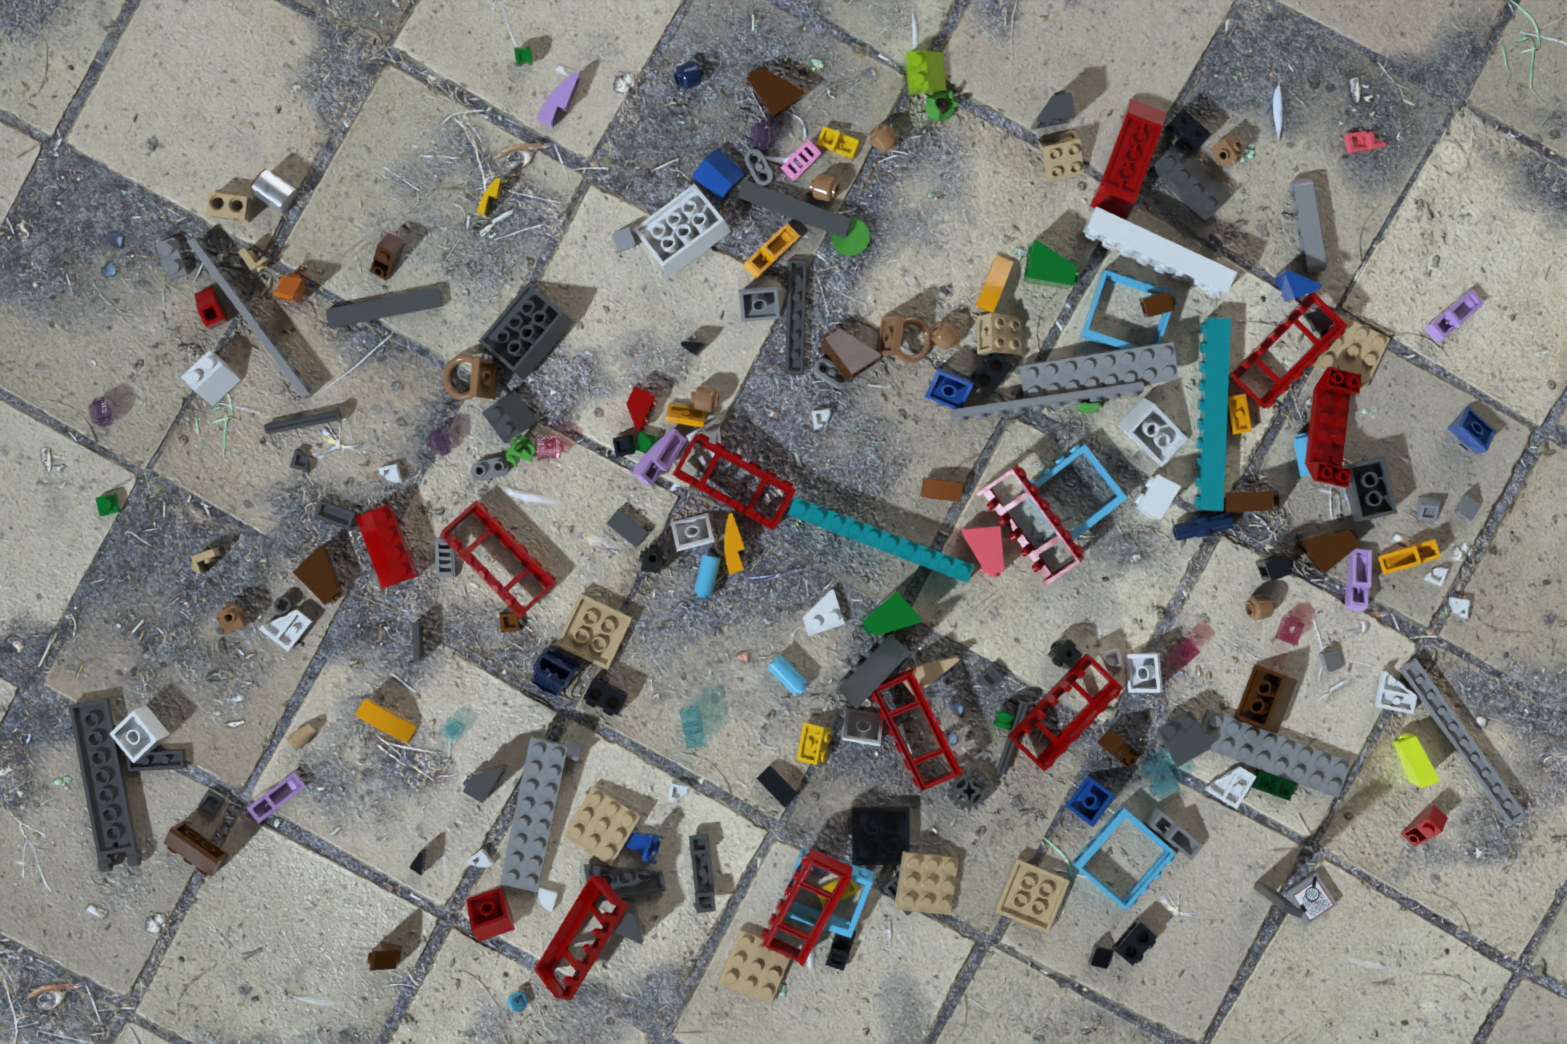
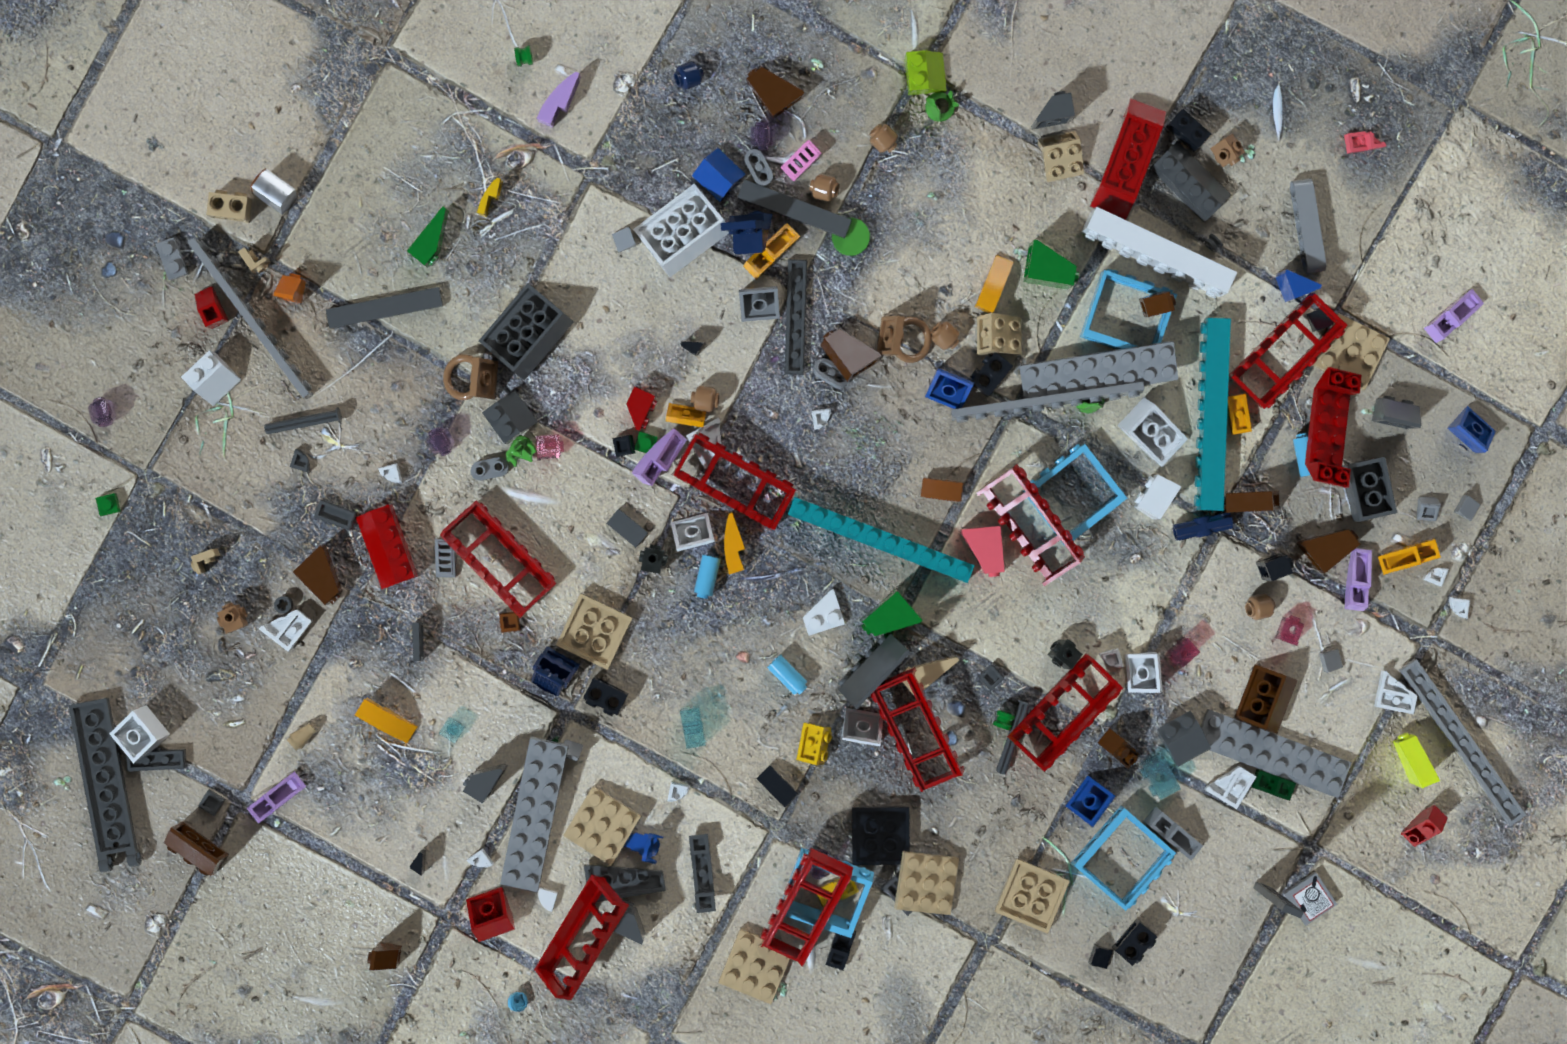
reddish brown slope [370,232,405,281] -> none
yellow slope [816,126,861,160] -> none
dark grey gear [947,769,990,811] -> none
none -> green slope [407,206,449,268]
none -> dark blue piece [721,211,772,255]
none -> dark grey slope [1372,395,1422,430]

